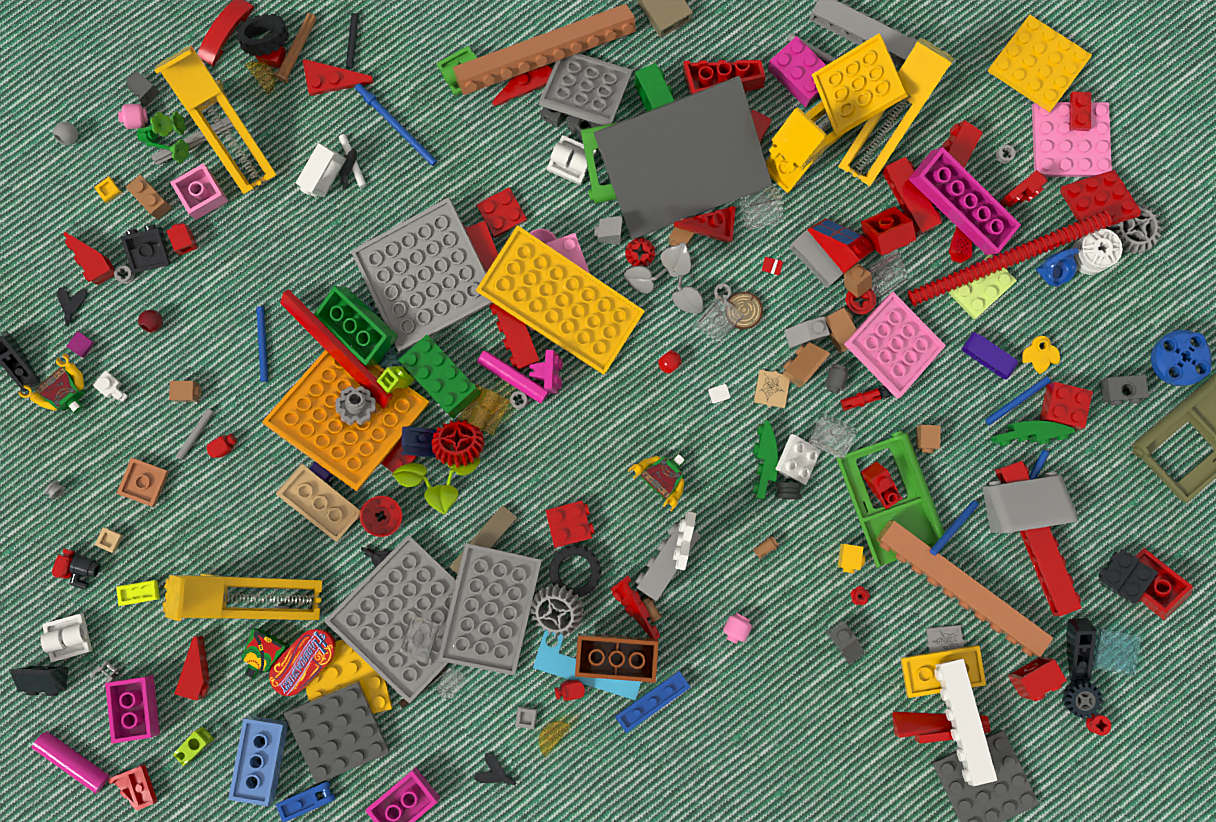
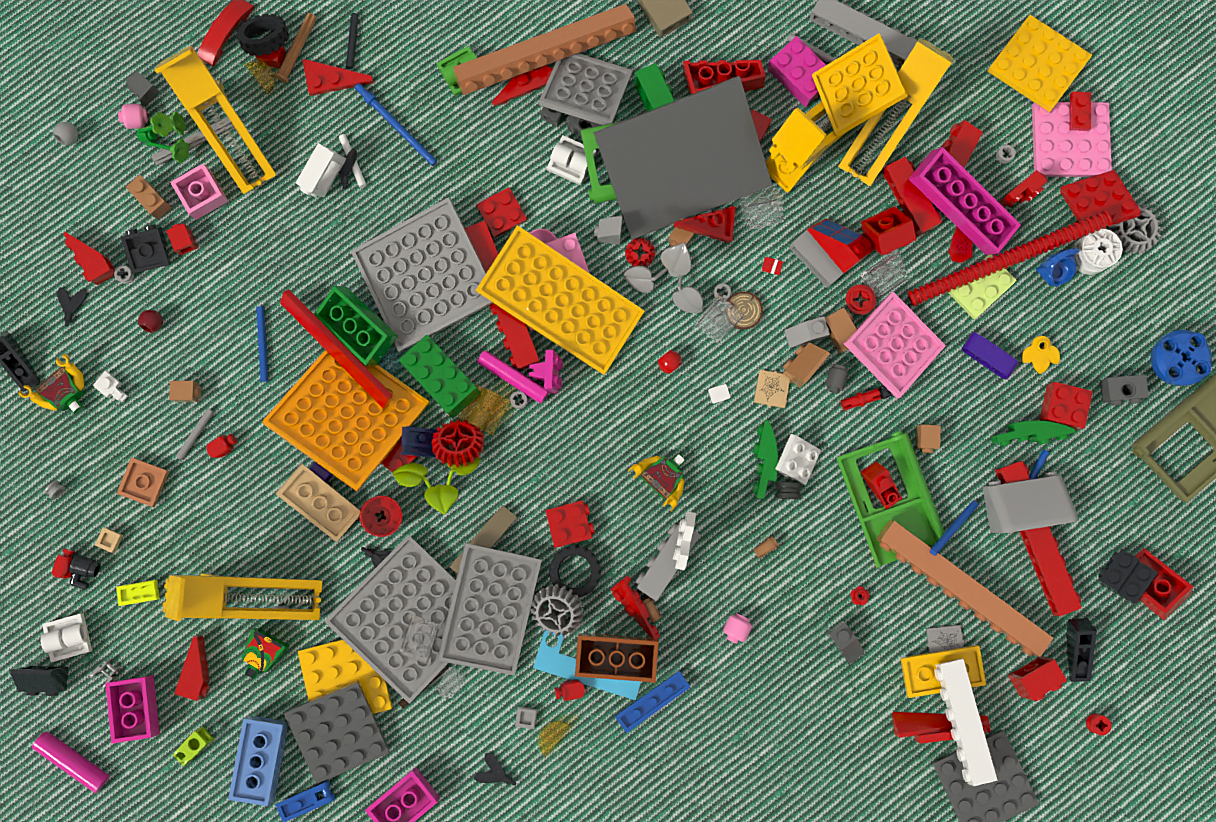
magenta tile [66,331,95,358] -> none
yellow tile [94,176,122,203] -> none
wing [108,764,158,811] -> none
tile [269,629,336,696] -> none
light grey plant [336,386,376,425] -> none
lime leg [377,366,415,393] -> none
clear slope [808,412,857,459] -> none
yellow brick [838,544,865,573] -> none
medium nougat brick [844,263,872,298] -> none
blue bar [985,376,1051,426] -> none
black wheel [1062,679,1103,719] -> none
clear light blue plate [1093,628,1141,676] -> none

